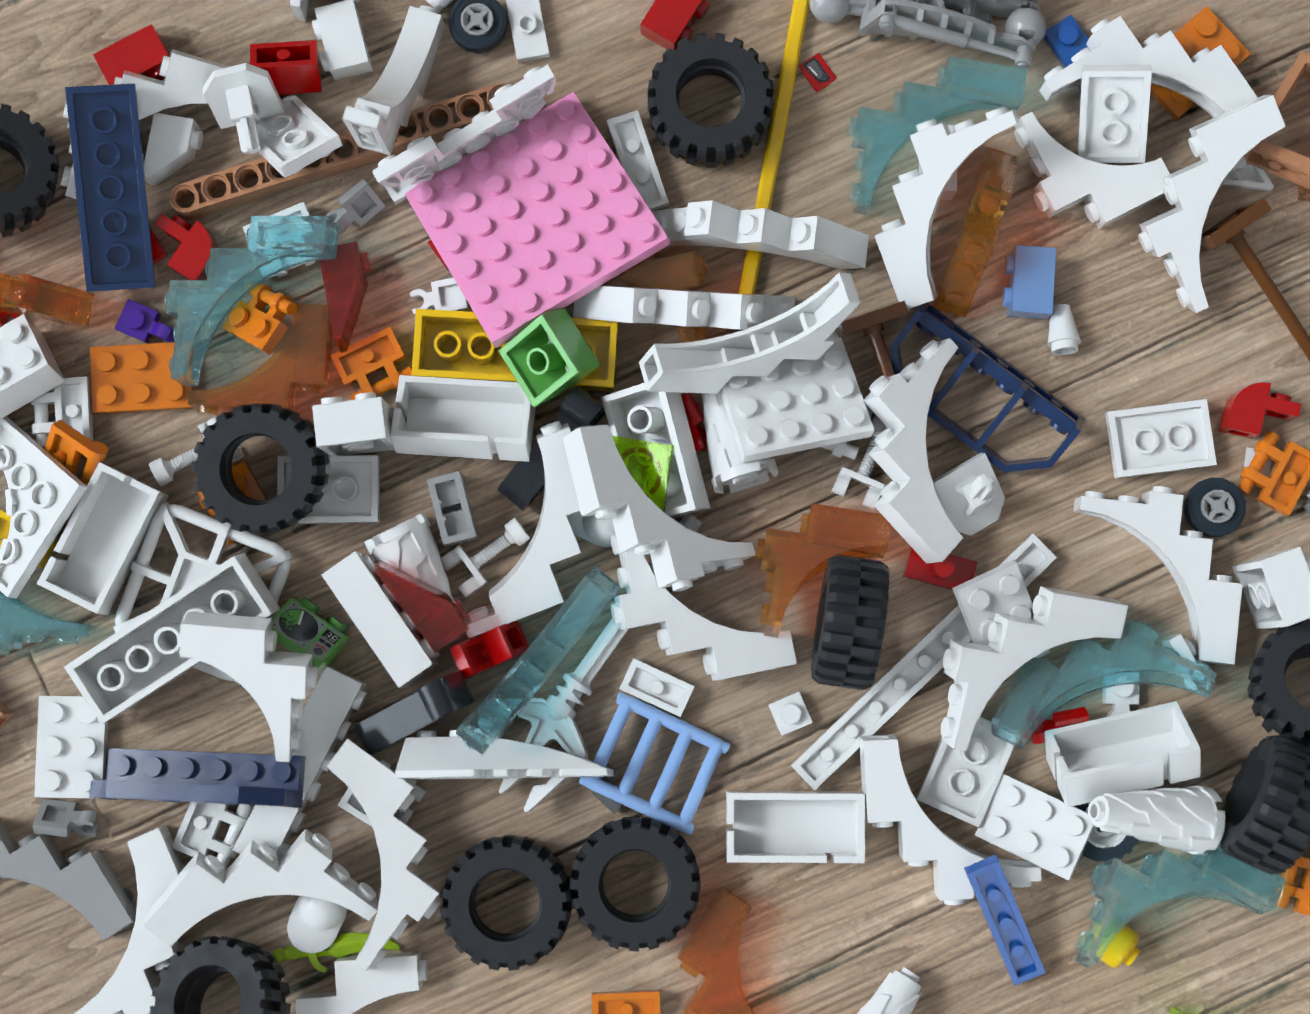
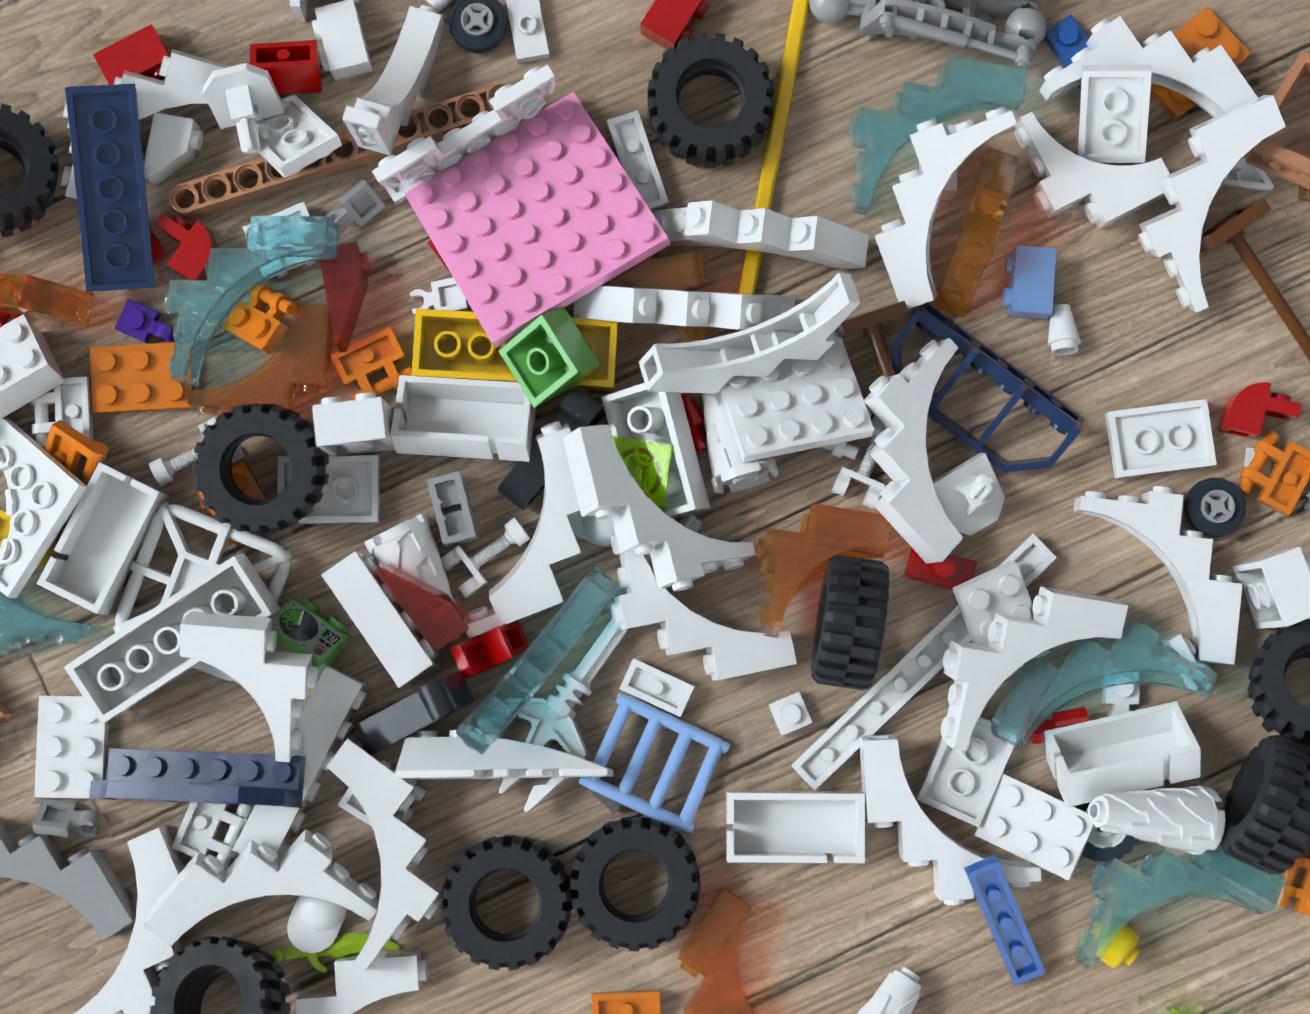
sticker [798,53,836,92] -> none

